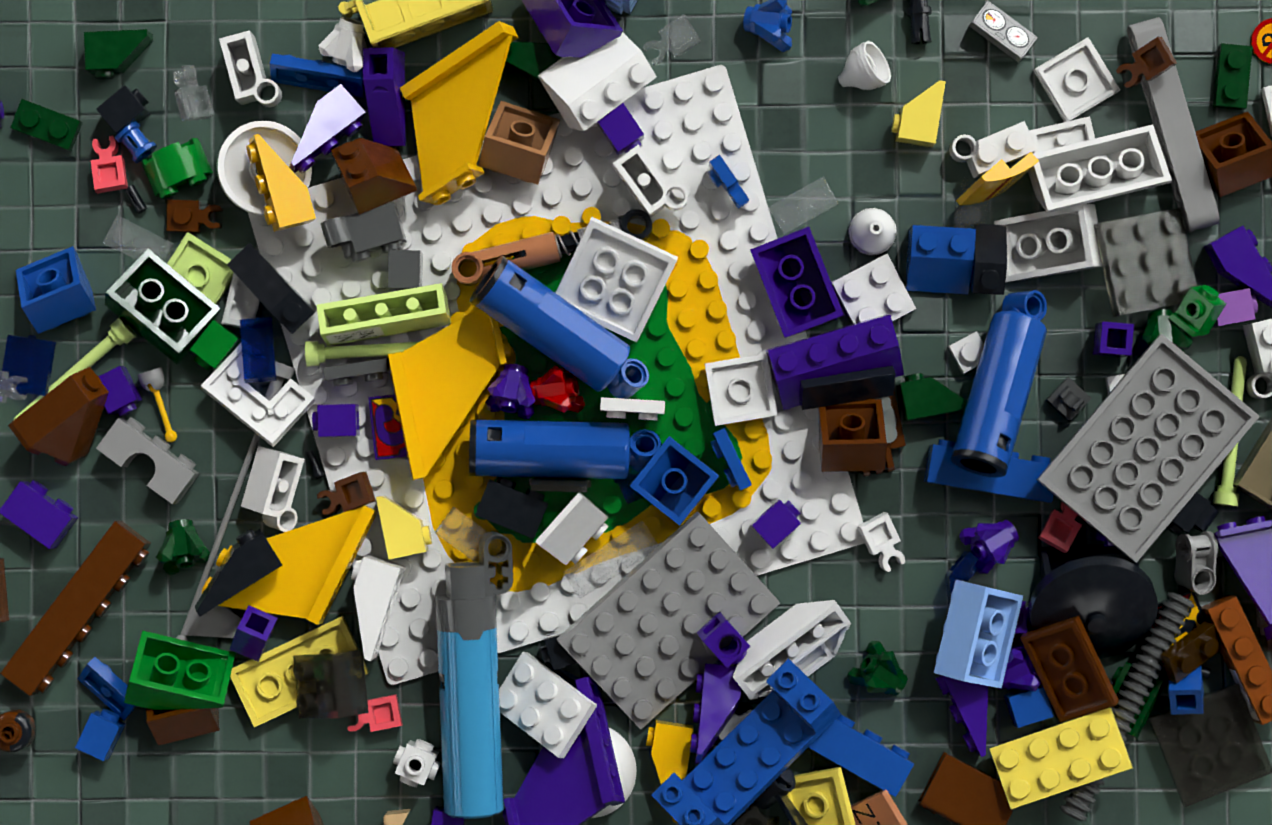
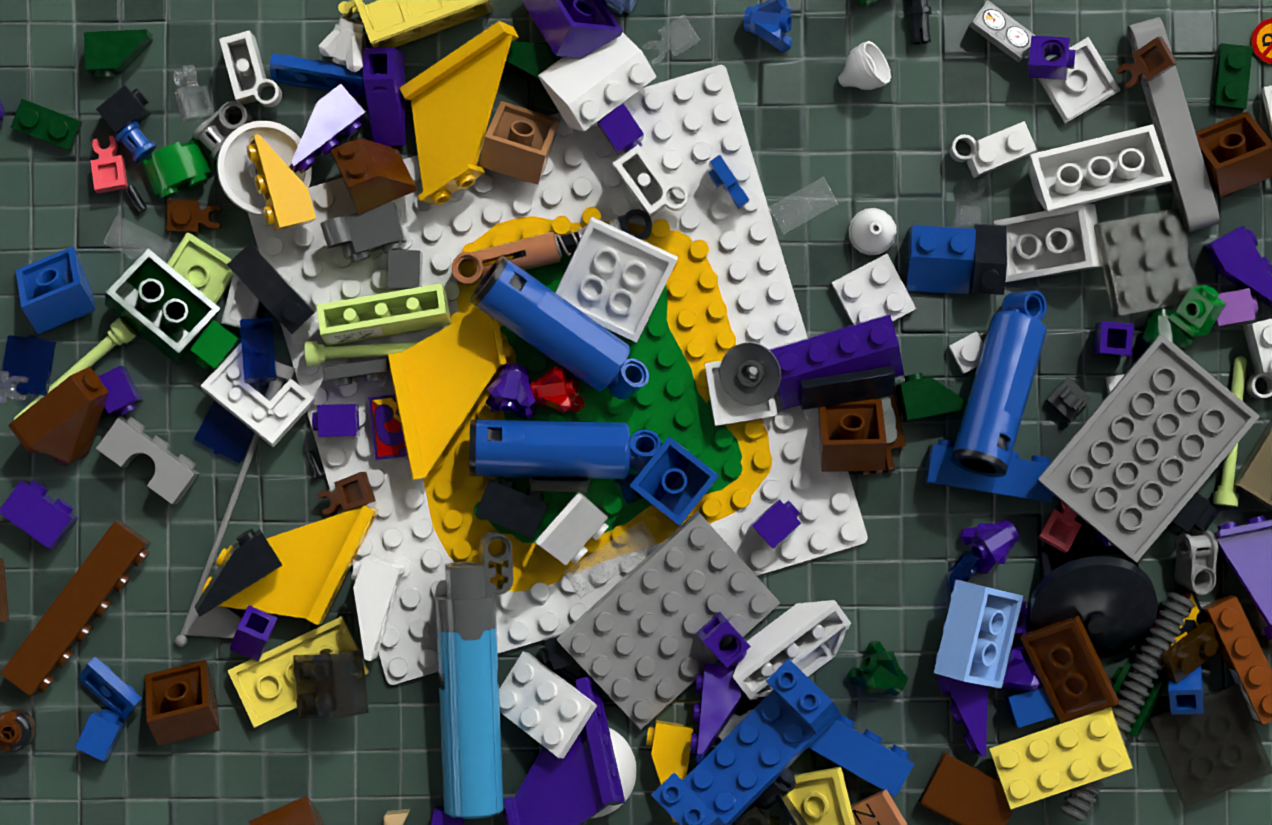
green slope [123,630,236,710] -> none
hinge [137,367,177,443] -> none
dark green rock [156,519,210,575] -> none
white hinge [241,446,305,532] -> none
coral plate [344,694,403,732] -> none
light yellow slope [376,496,432,560] -> none
white brick [393,739,441,787] -> none
clear plate [435,507,502,564] -> none
white plate [600,397,665,420] -> none
blue plate [710,428,752,491] -> none
dark purple slope [750,227,844,338] -> none
white plate [857,512,905,572] -> none
light yellow slope [891,80,946,147] -> none
yellow slope [956,152,1039,205] -> none
white plate [1029,116,1095,154] -> none
none -> light grey piece [192,101,253,160]
none -> clear blue piece [194,400,255,463]
none -> dark grey dish [719,342,781,405]
none -> dark purple brick [1028,35,1076,80]

